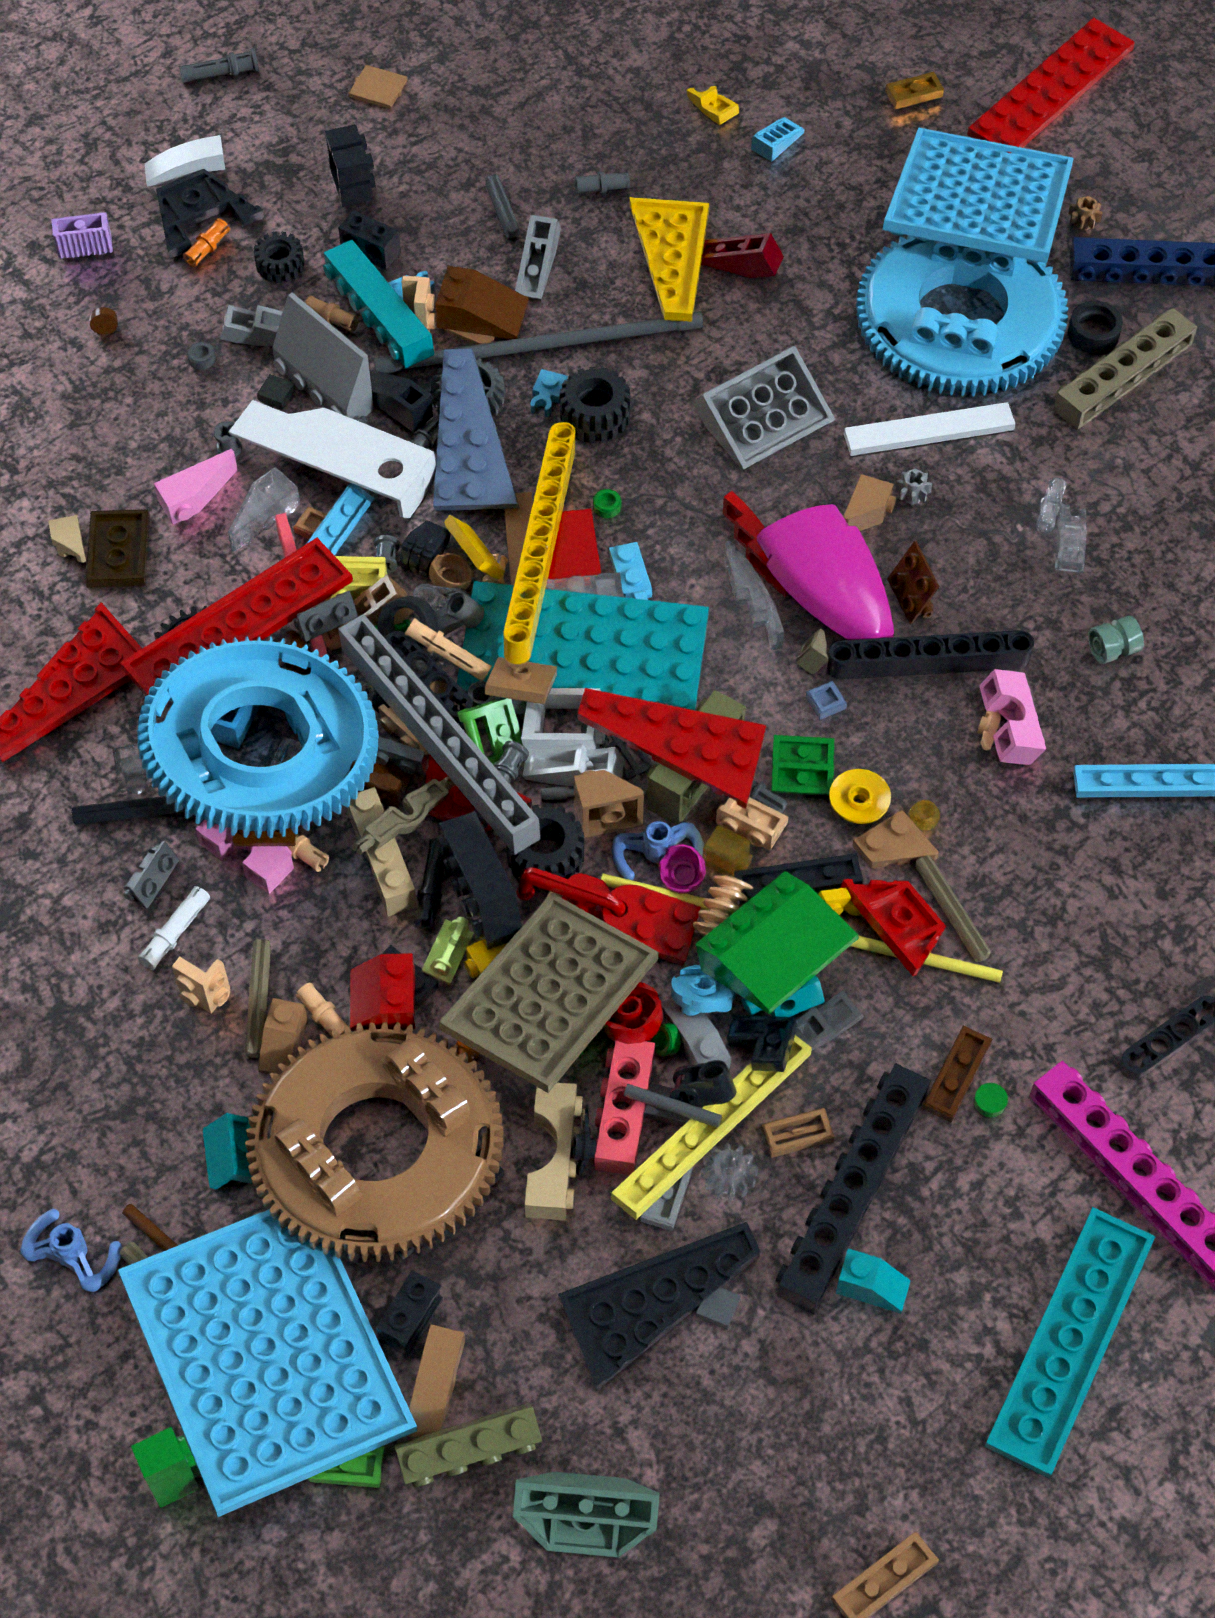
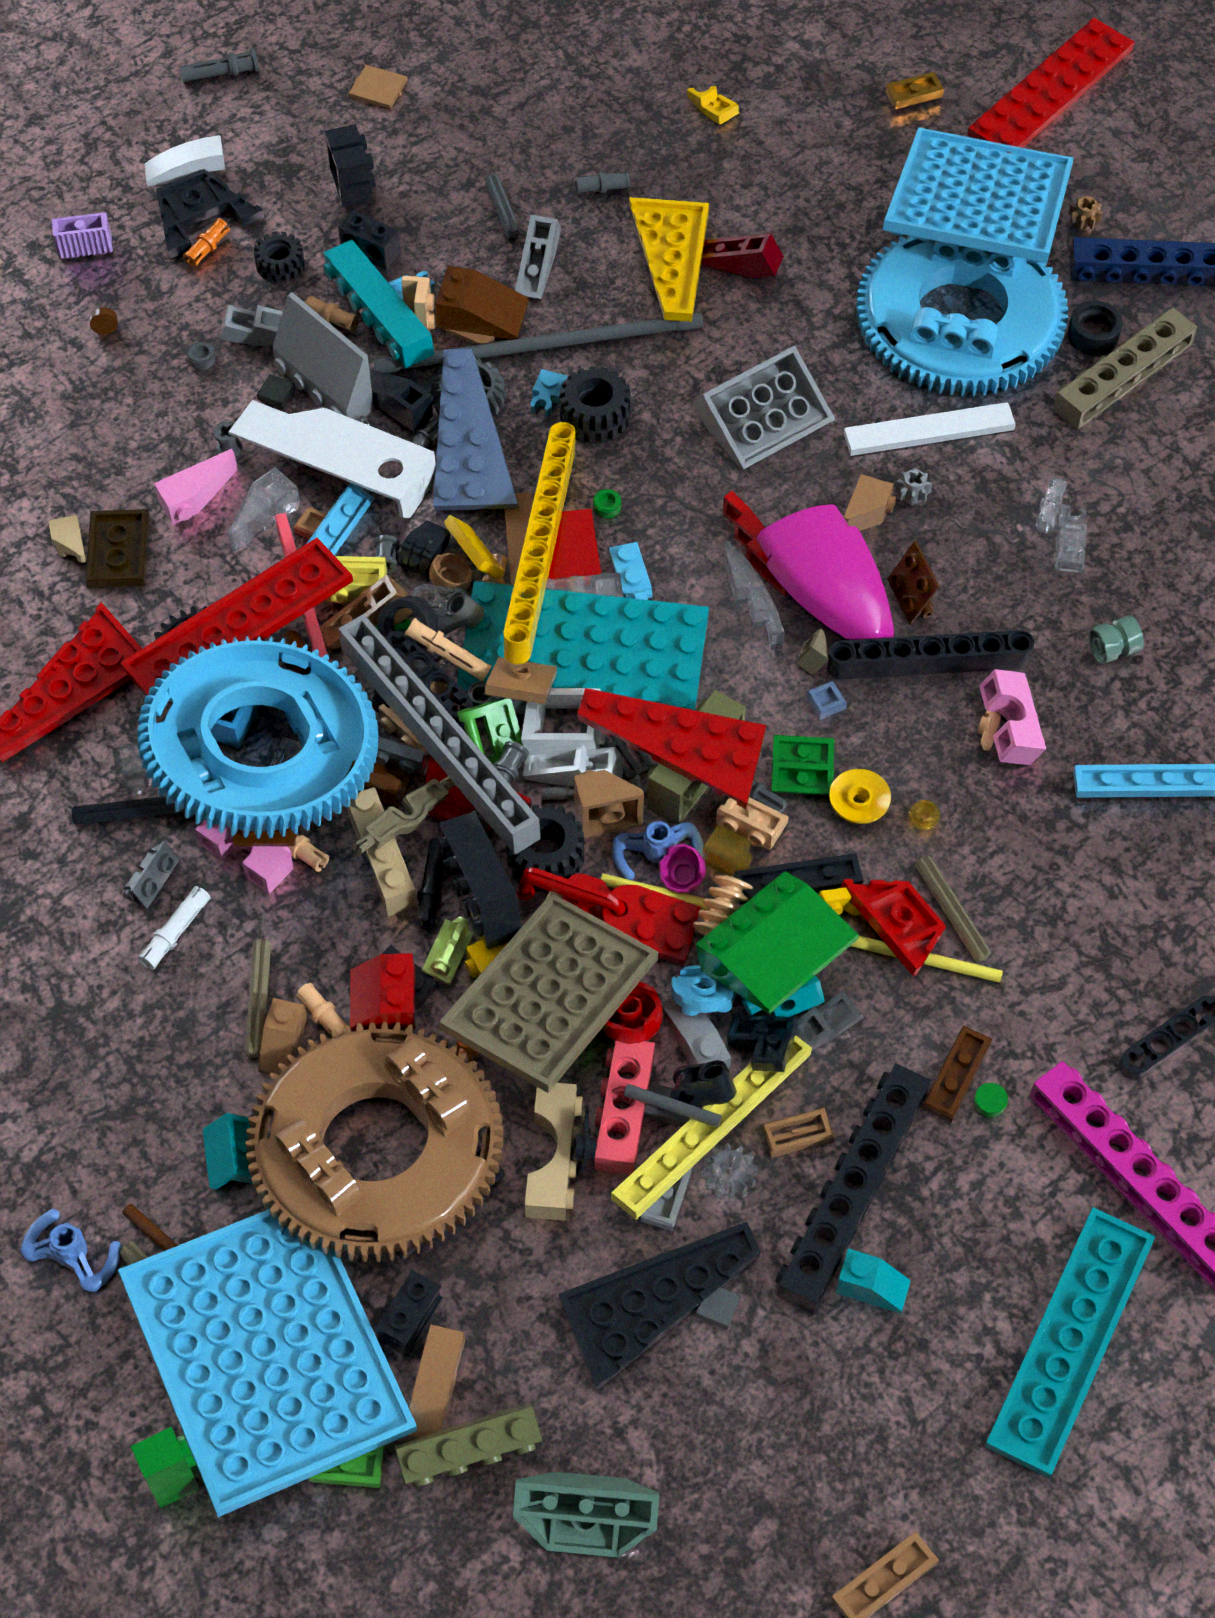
light nougat bracket [172,957,230,1014] -> none
dark grey hinge [293,590,358,642] -> none
green tile [651,1023,681,1056] -> none
medium azure slope [751,117,804,162] -> none
medium nougat wing [852,810,939,868] -> none

